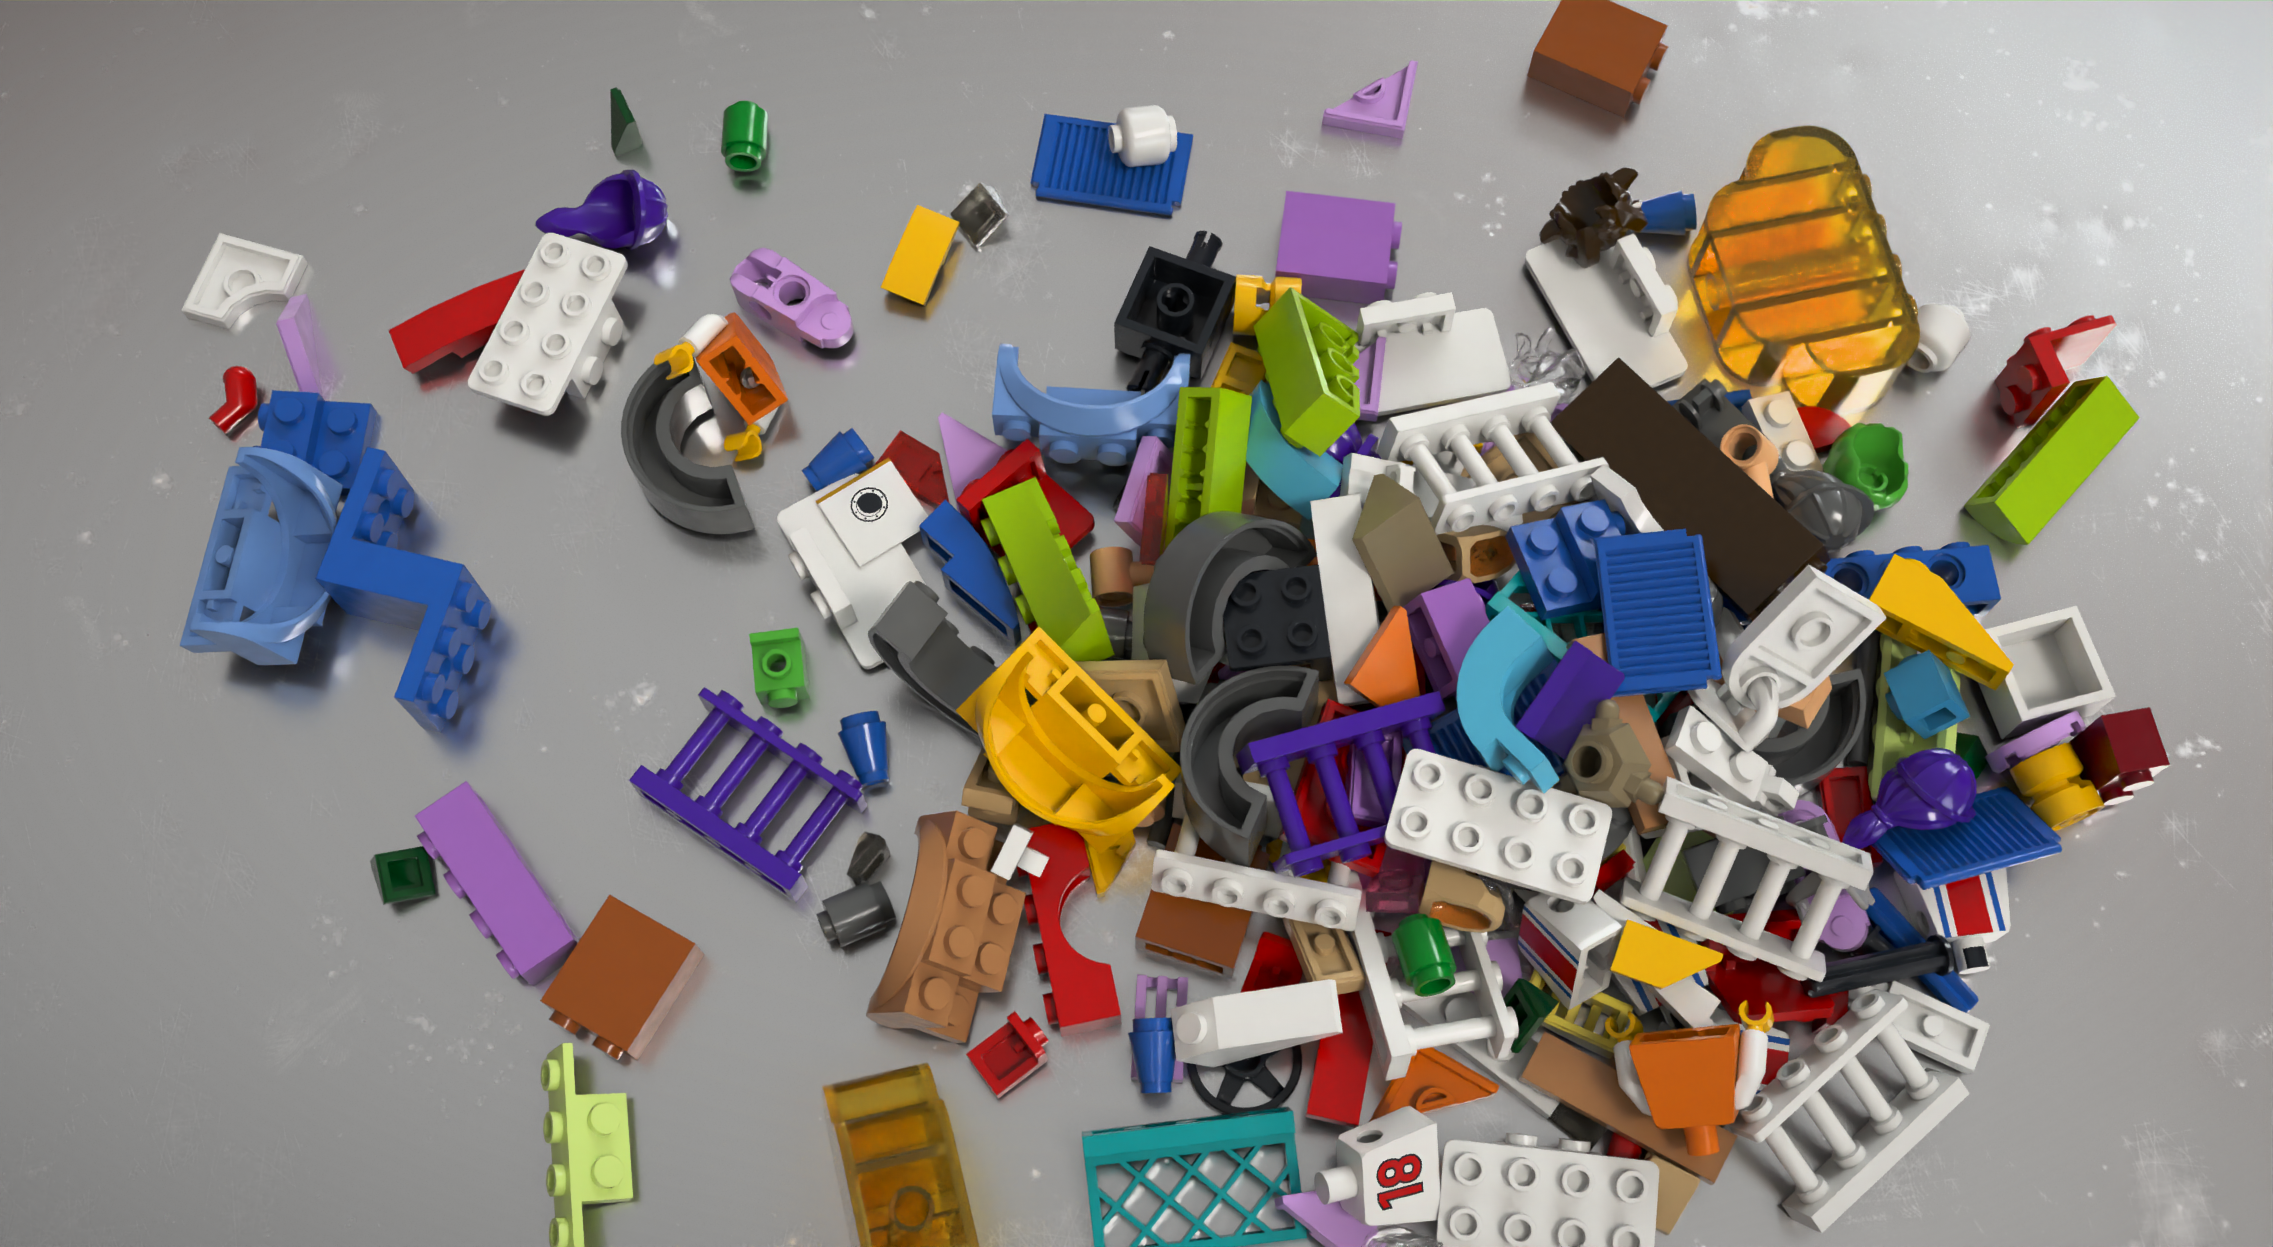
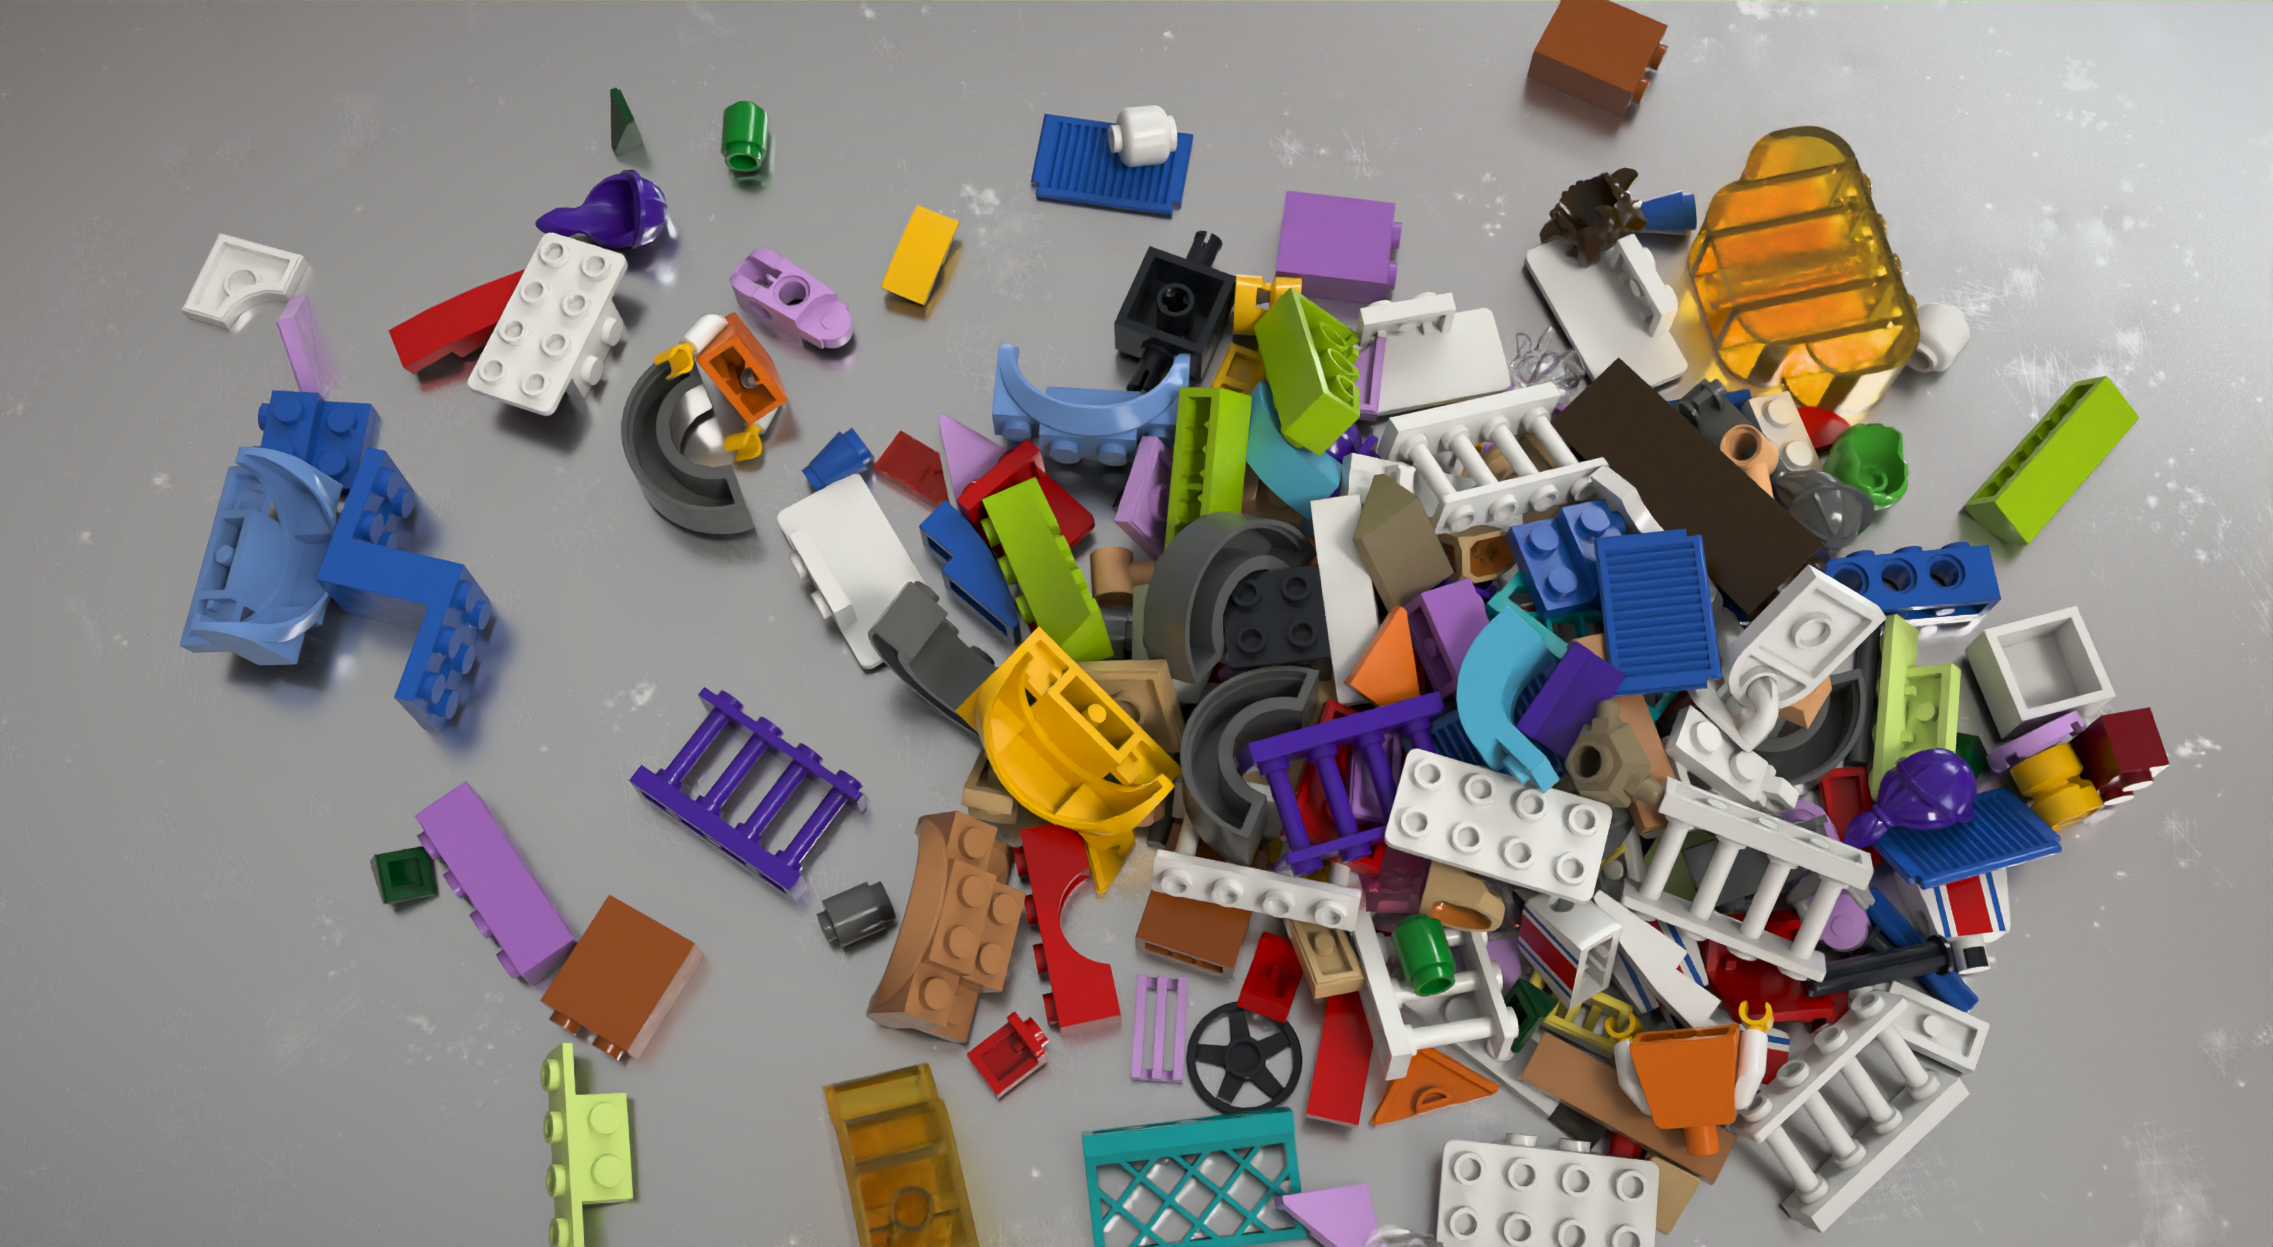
red arm [209,366,258,435] -> none
bright green brick [749,628,810,708] -> none
white sticker [816,457,928,567] -> none
blue cone [838,711,889,787] -> none
clear smoke slope [847,831,890,887] -> none
clear smoke slope [950,182,1009,247] -> none
white tile [991,823,1050,880] -> none
blue cone [1128,1018,1176,1093] -> none
clear red tile [1139,473,1168,566] -> none
white slope [1171,979,1343,1068] -> none
white torso [1314,1106,1440,1226] -> none
lavender tile [1322,60,1418,139] -> none
red tile [1590,849,1636,900] -> none
yellow tile [1609,919,1723,990] -> none
yellow slope [1869,554,2014,691] -> none
dark azure brick [1884,650,1970,739] -> none
red bracket [1995,315,2117,429] -> none

